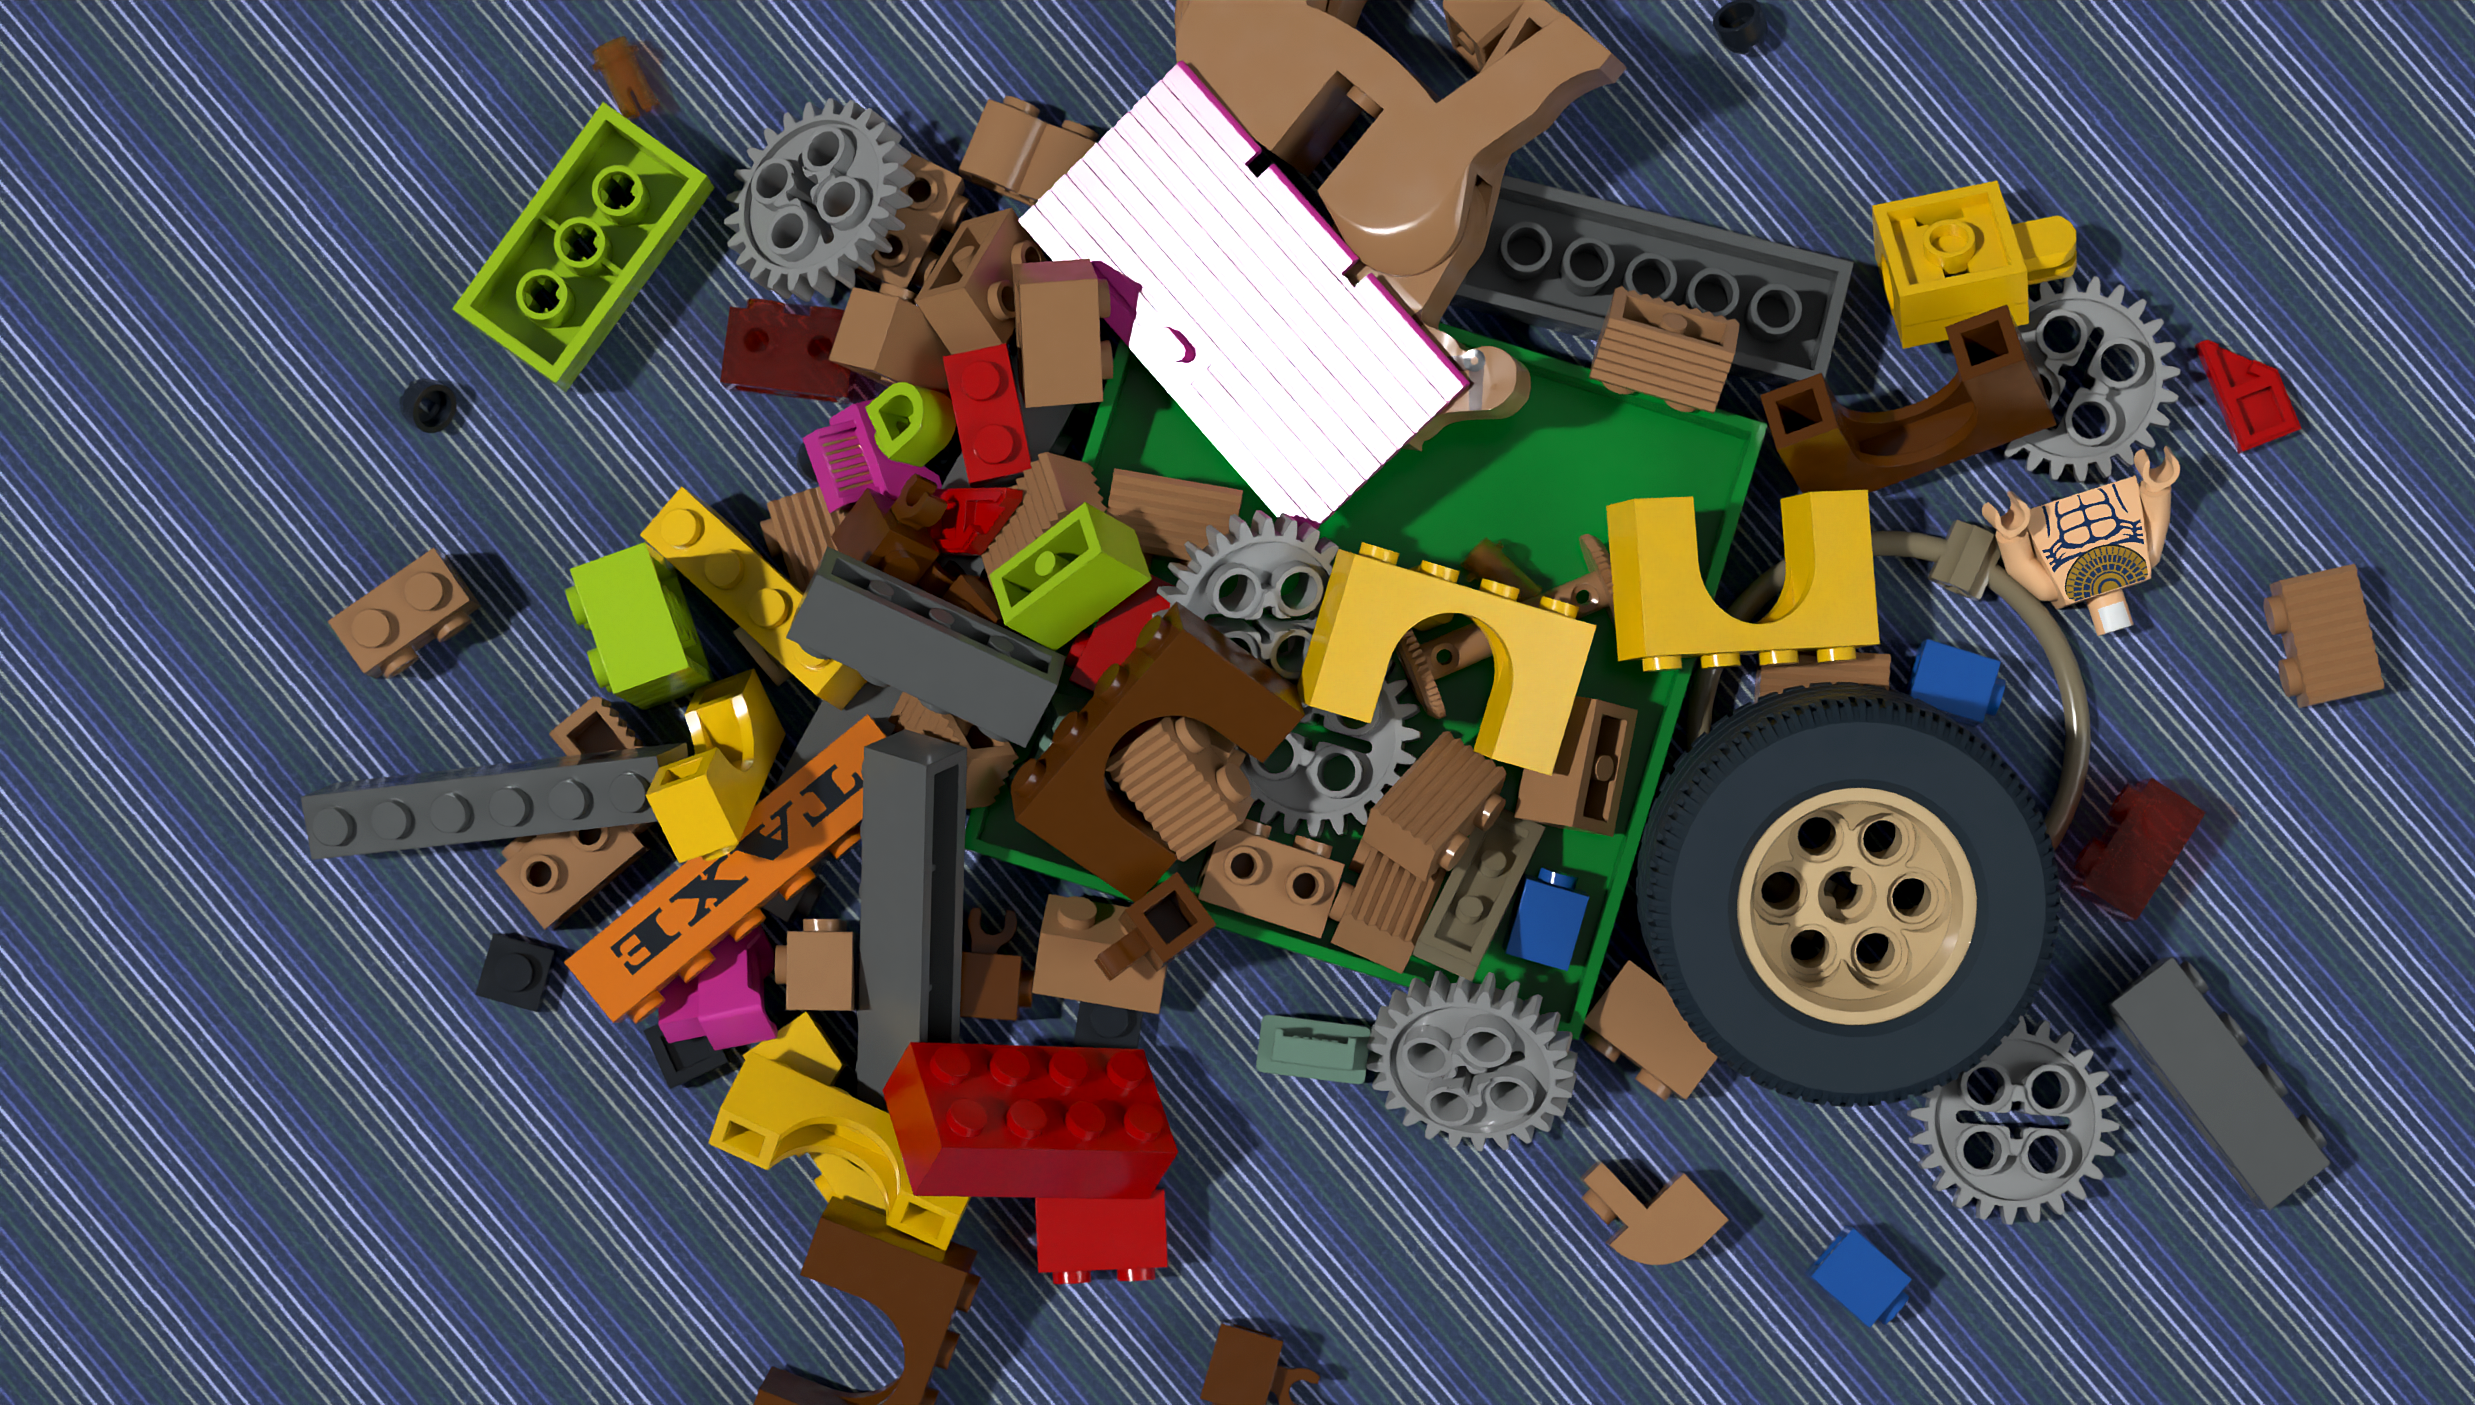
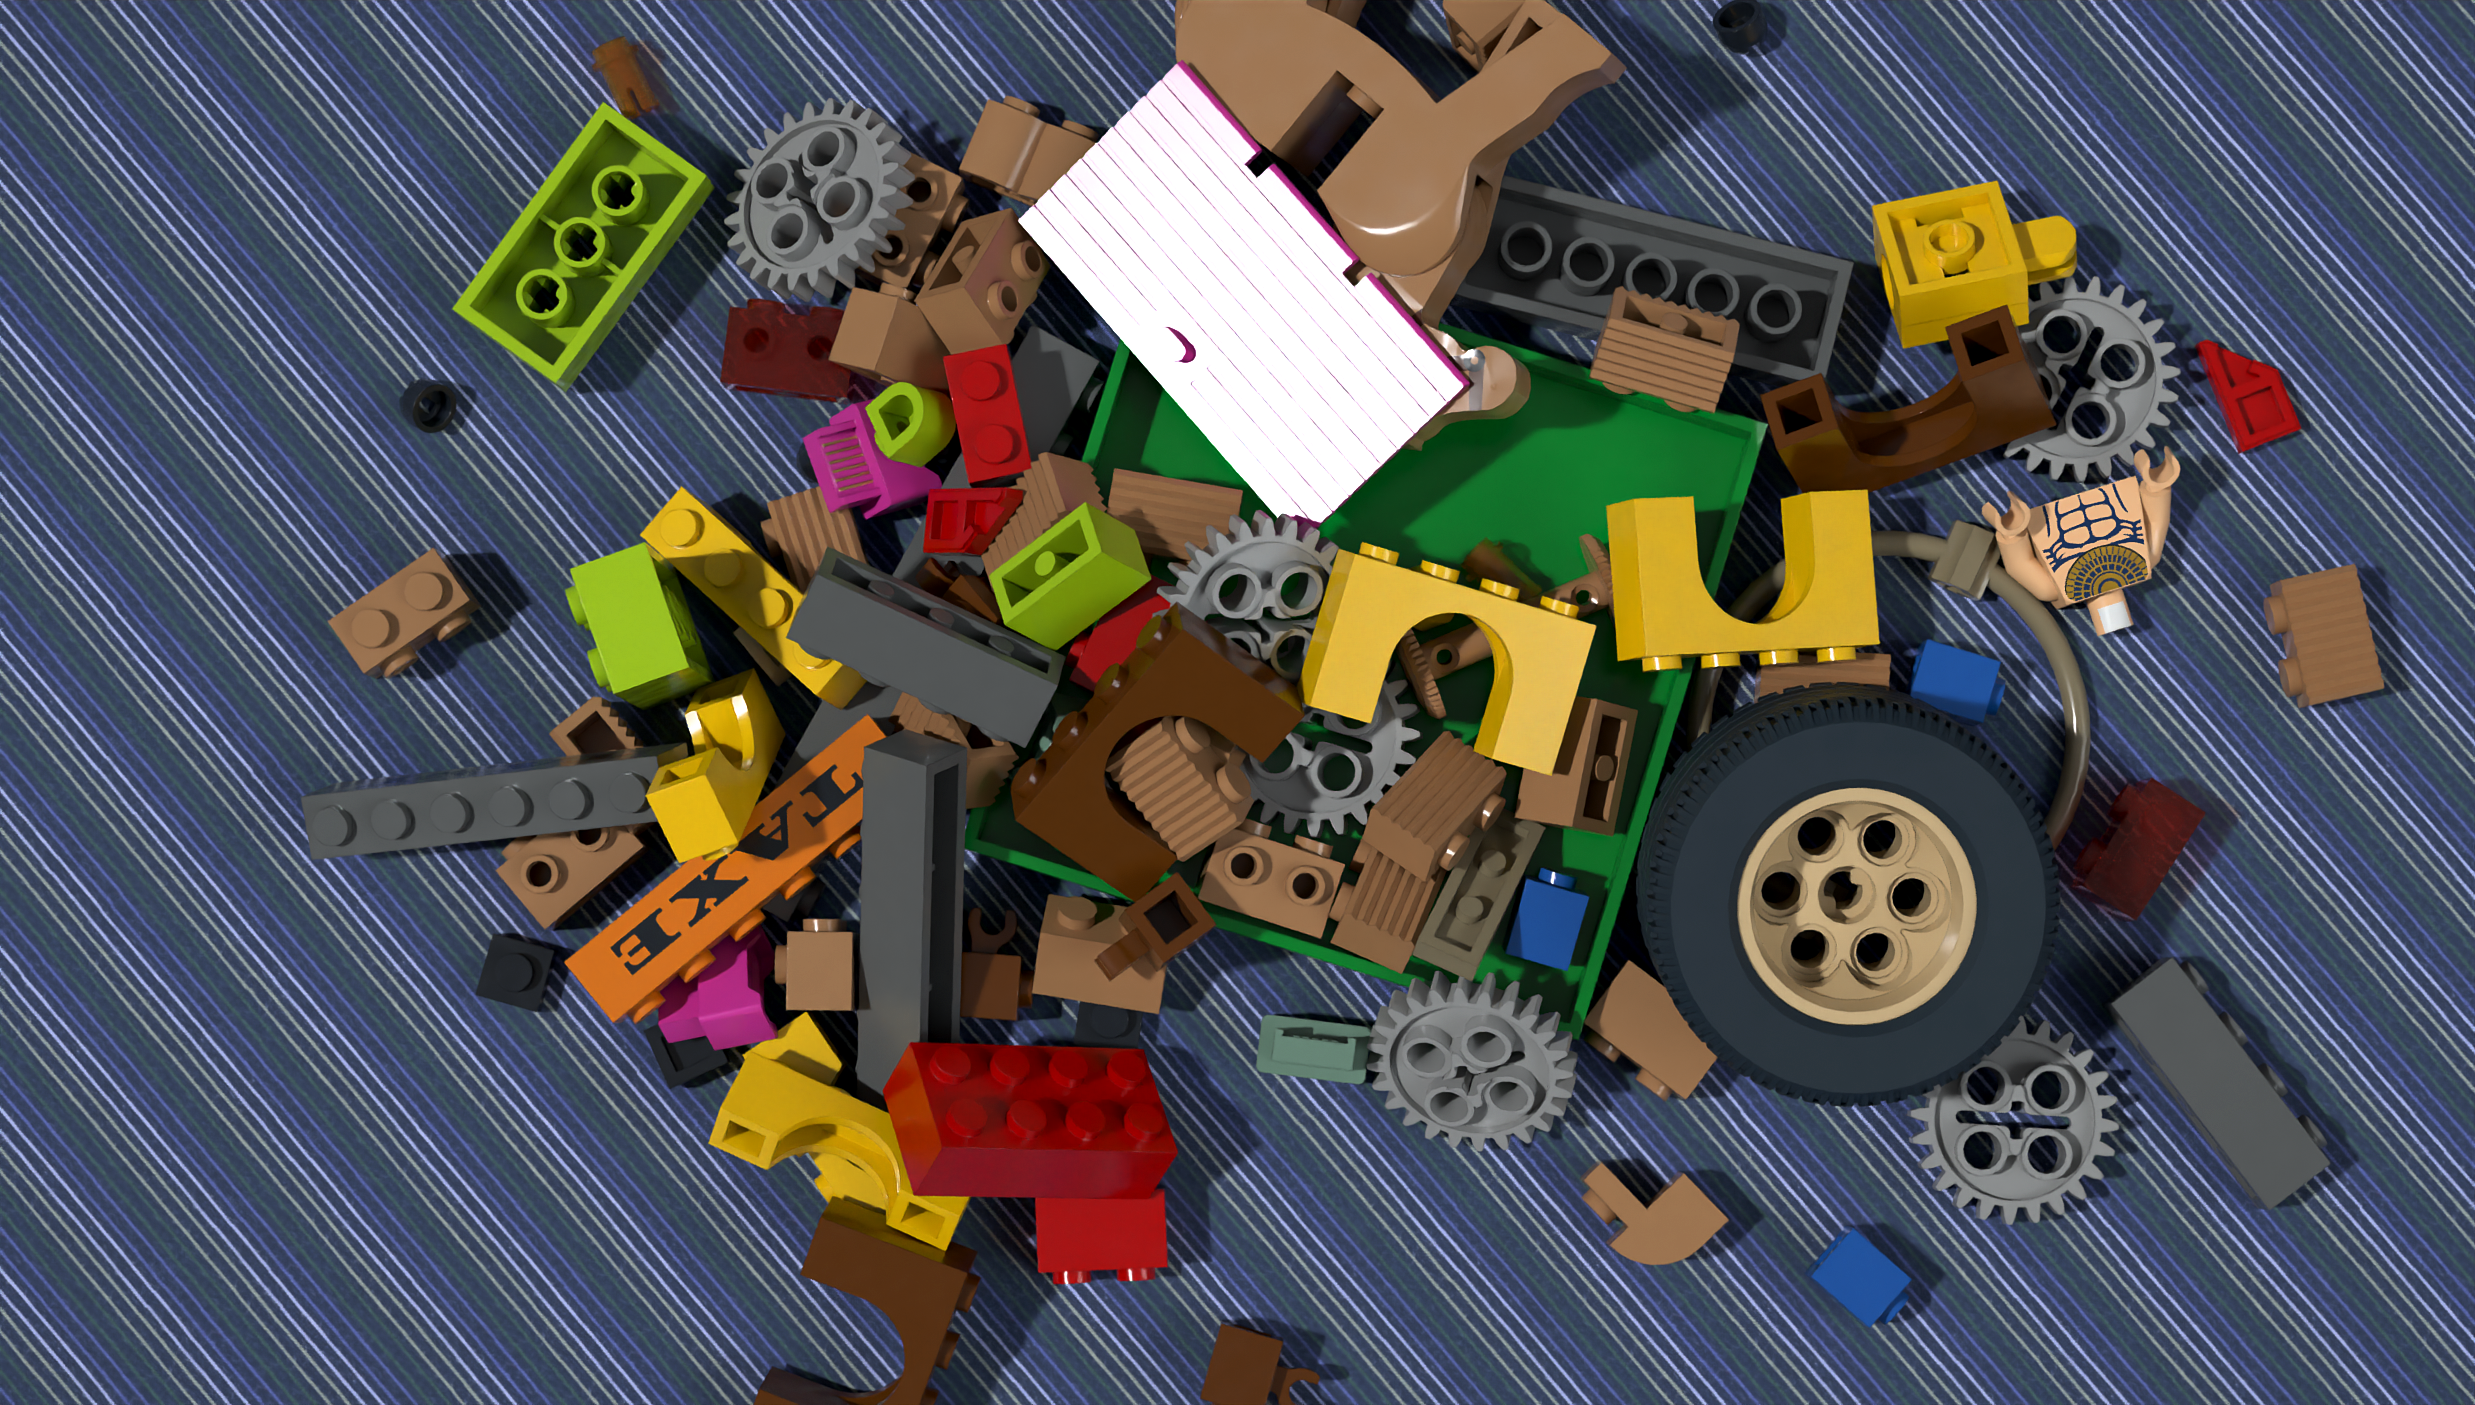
reddish brown brick [831,473,948,587] -> none
medium nougat brick [1012,258,1113,408] -> none

